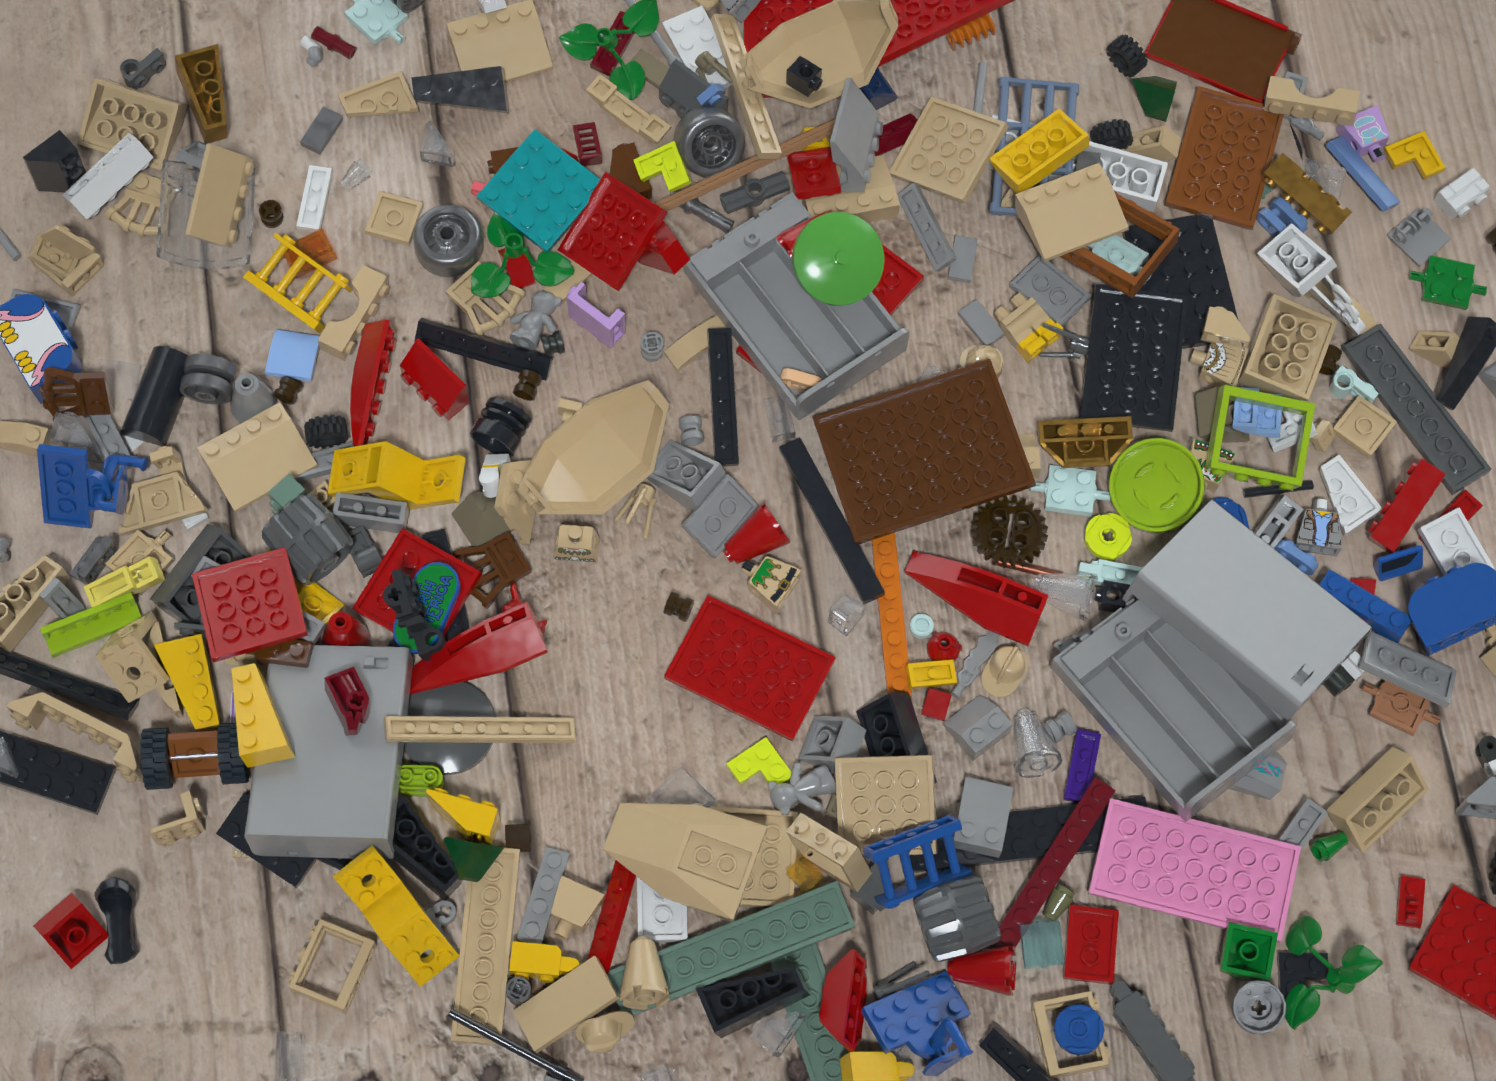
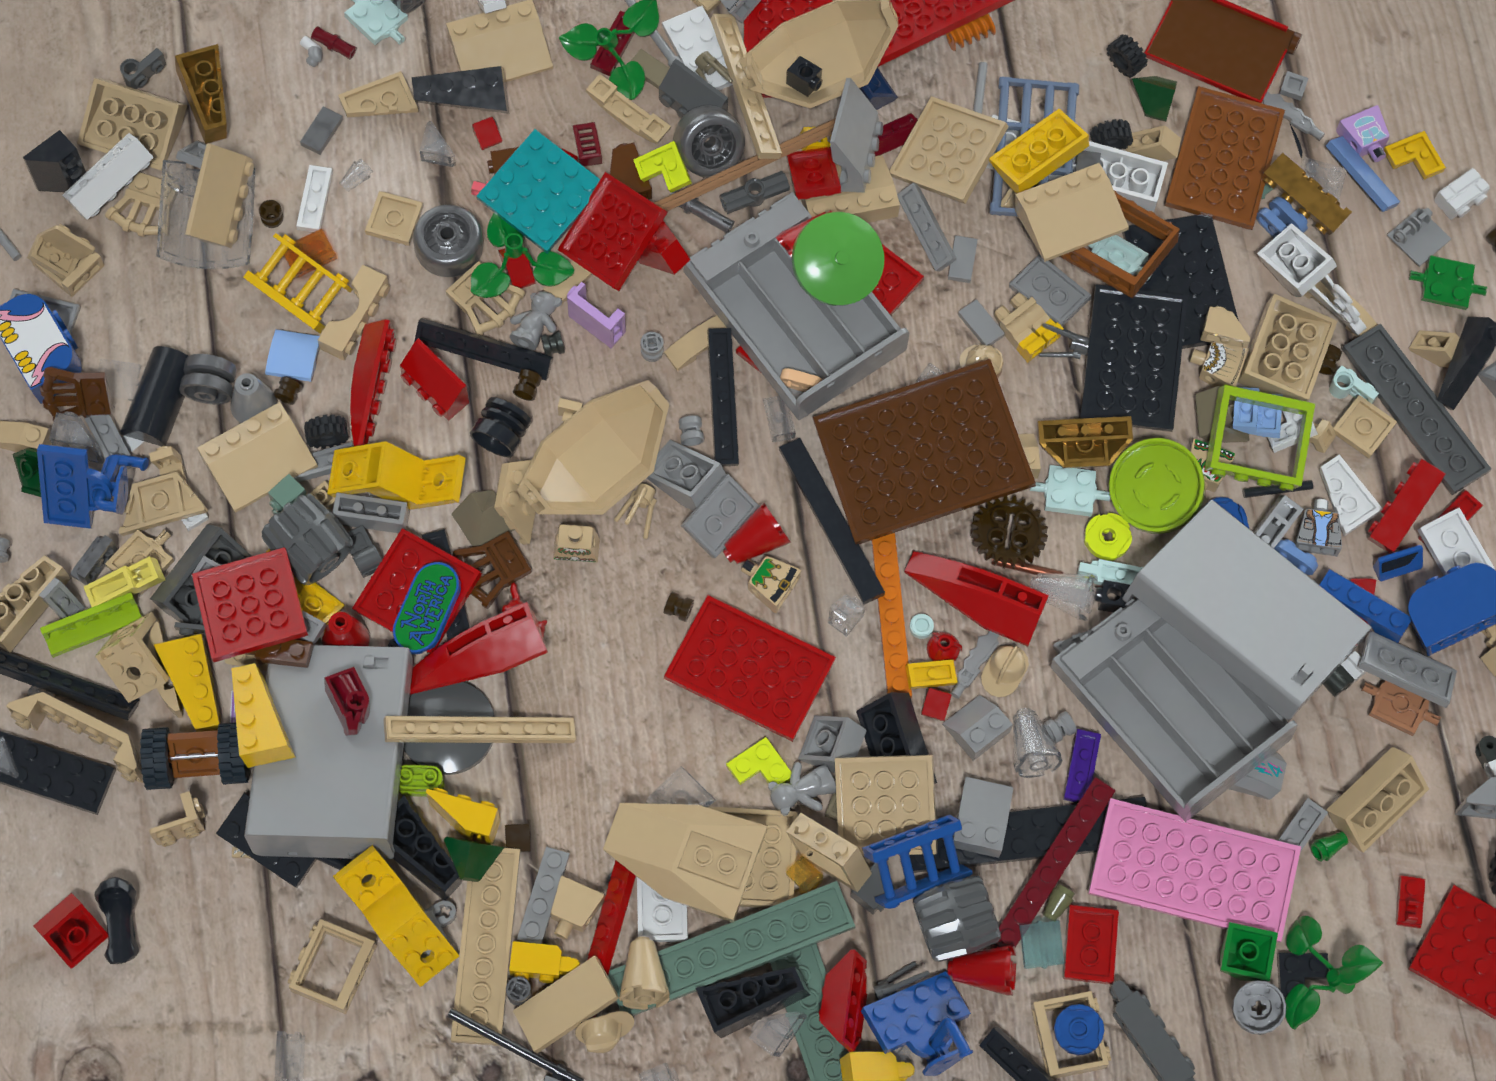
black plate [383,569,445,662] -> none
white leg [479,454,511,498] -> none
medium blue plate [697,83,726,106] -> none
tan arch [1264,76,1361,126] -> none
none -> dark green slope [12,448,41,497]
none -> red slope [472,117,502,150]

